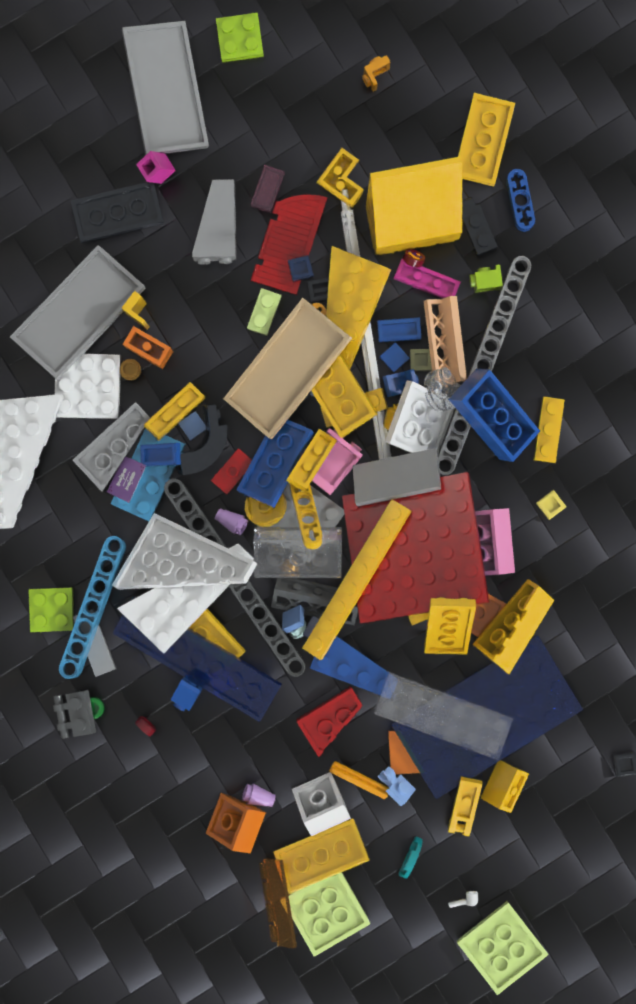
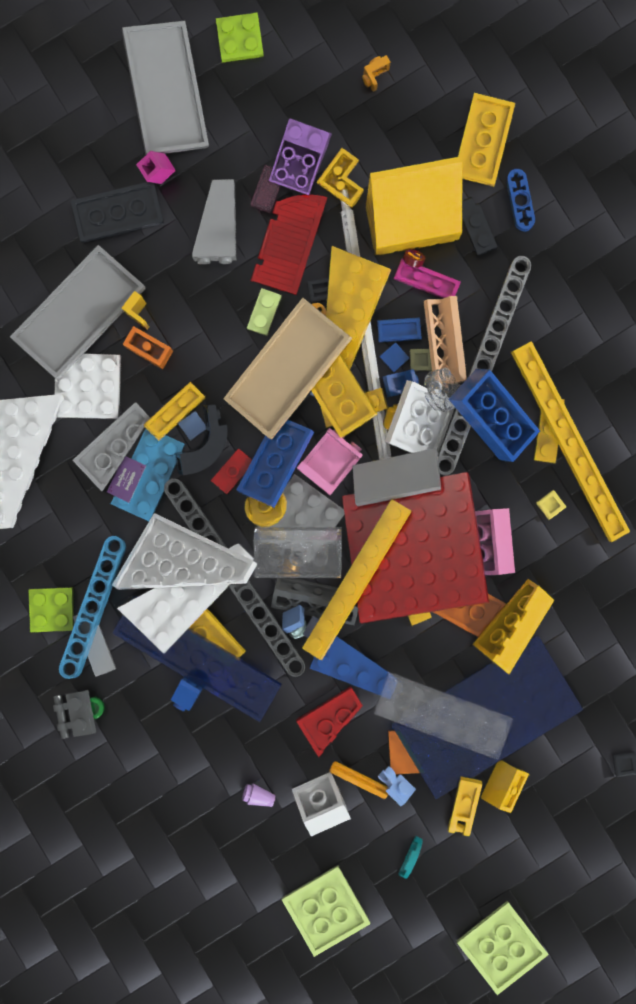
pearl gold plate [120,359,141,380] -> none
dark red tile [135,716,156,737] -> none
blue tile [140,443,181,467] -> none
orange slope [206,793,266,853] -> none
lavender cone [215,508,248,535] -> none
clear orange windscreen [259,858,297,948] -> none
yellow plate [274,819,370,894] -> none
yellow plate [286,429,337,492] -> none
dark blue tile [288,255,314,282] -> none
yellow beam [290,483,322,549] -> none
yellow plate [424,597,476,655] -> none
white hand [448,891,478,908] -> none
lime brick [469,265,503,293] -> none
none -> medium lavender slope [269,118,332,195]
none -> yellow plate [511,341,630,542]

